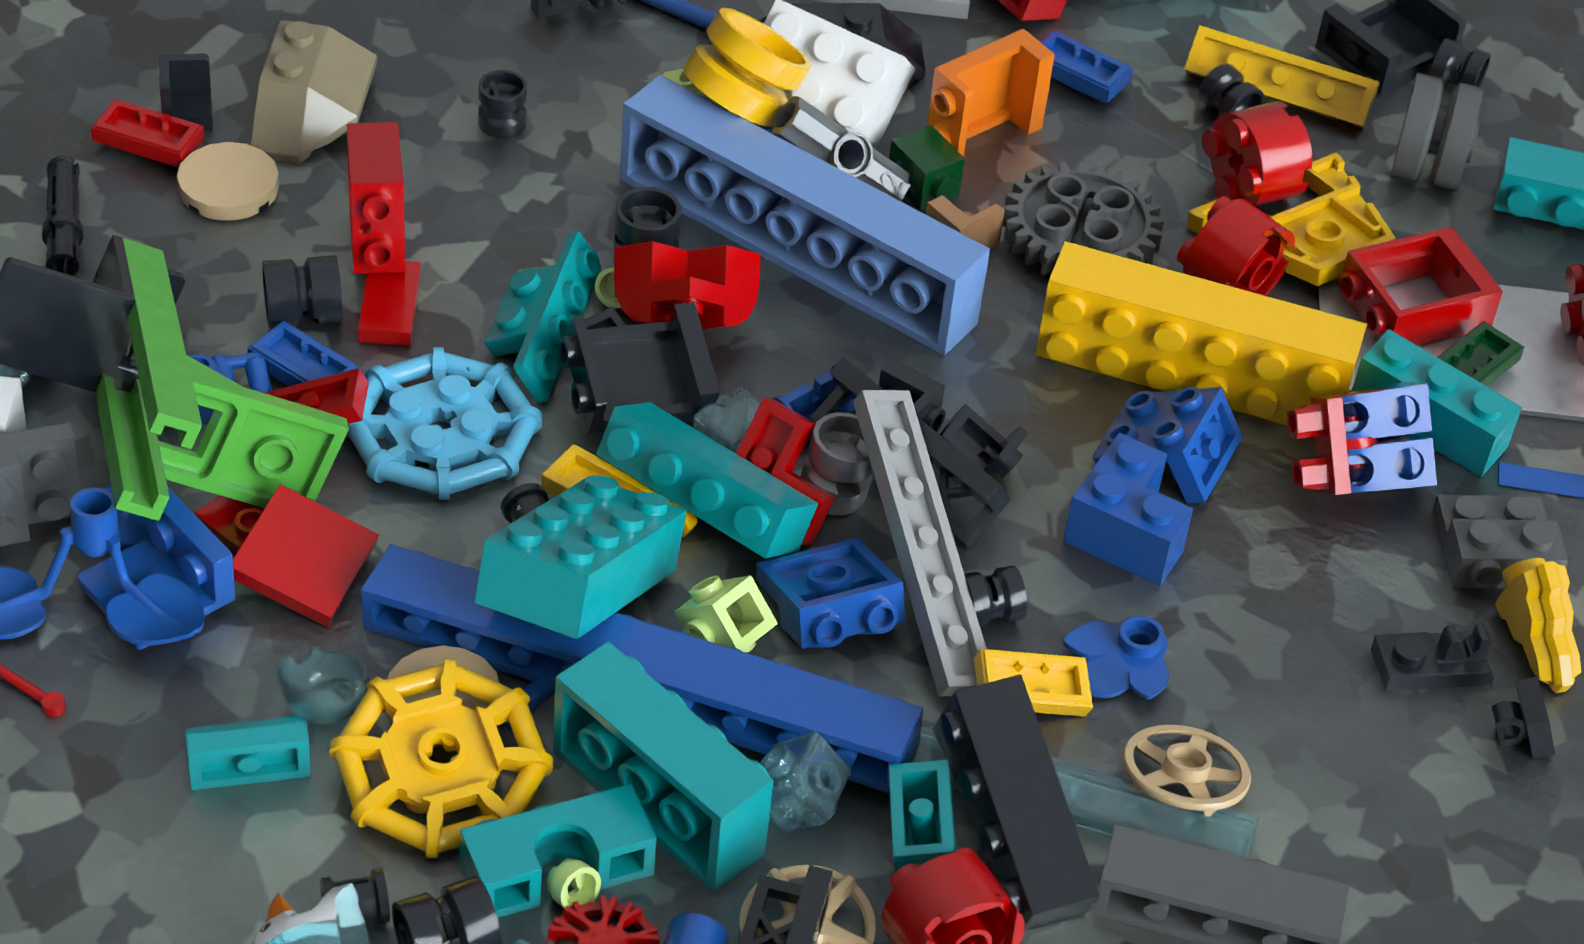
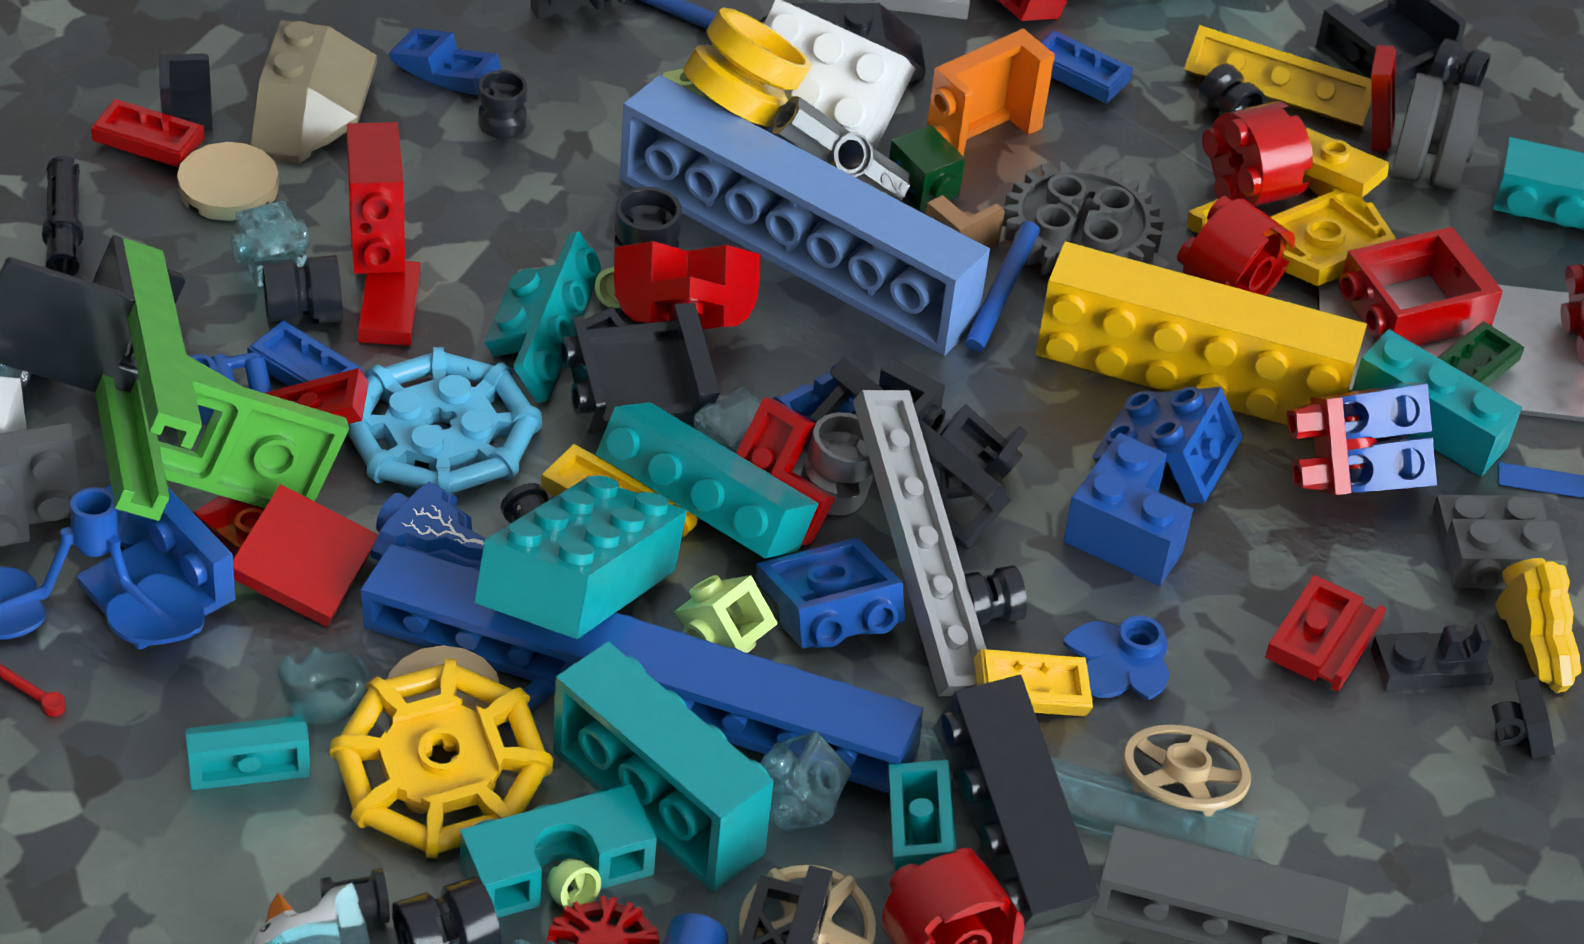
none -> clear light blue brick [230,200,310,290]
none -> blue rock [370,481,486,571]
none -> blue slope [389,28,501,95]
none -> blue bar [965,221,1040,352]
none -> red plate [1265,575,1387,692]
none -> yellow plate [1304,128,1389,198]
none -> red tile [1371,45,1396,151]

